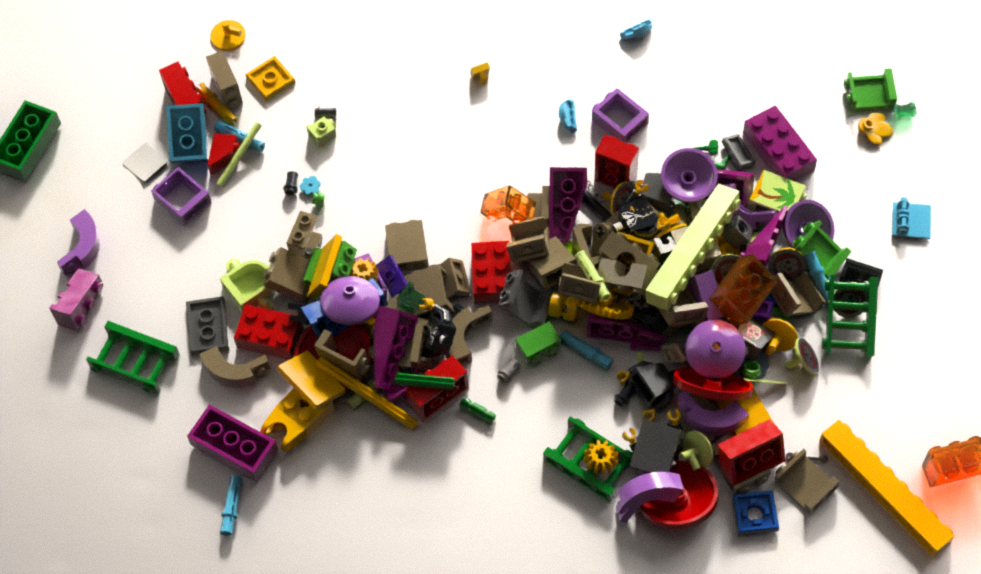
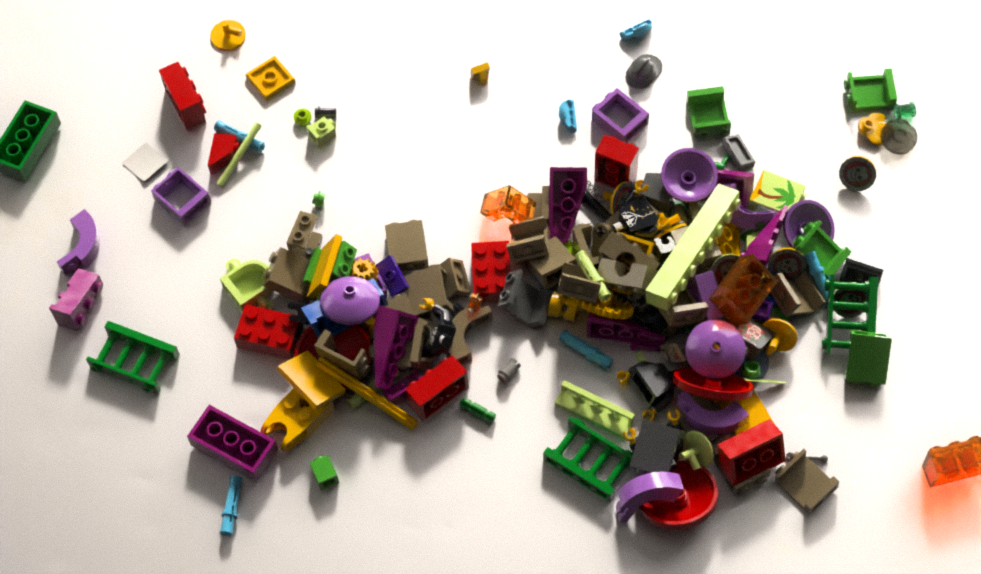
medium azure slope [166,103,209,164] -> none
dark grey tile [186,296,229,356] -> none
yellow pin [196,82,238,126] -> none
dark tan arch [199,346,271,388] -> none
dark tan brick [206,50,243,109] -> none
black pin [283,171,299,196] -> none
medium azure plant [299,176,321,195] -> none
green axle [395,373,455,390] -> none
clear green panel [397,281,426,315] -> none
bright green brick [516,321,561,365] -> none
yellow gear [584,440,618,475] -> none
black pin [614,382,636,407] -> none
green hand [692,140,719,154] -> none
dark grey brick [721,215,753,249] -> none
blue piece [732,490,779,535] -> none
magenta brick [743,105,817,181] -> none
shield [786,338,819,375] -> none
yellow brick [819,420,955,558] -> none
medium azure hinge [892,197,931,239] -> none
none -> lime plate [293,108,312,126]
none -> bright green brick [310,455,339,490]
none -> clear orange plate [468,293,483,311]
none -> yellowish green fence [555,380,635,439]
none -> dark grey piece [625,54,663,89]
none -> bright green panel [686,86,731,138]
none -> shield [839,156,877,191]
none -> bright green panel [845,330,892,387]
none -> clear smoke tile [880,118,918,155]

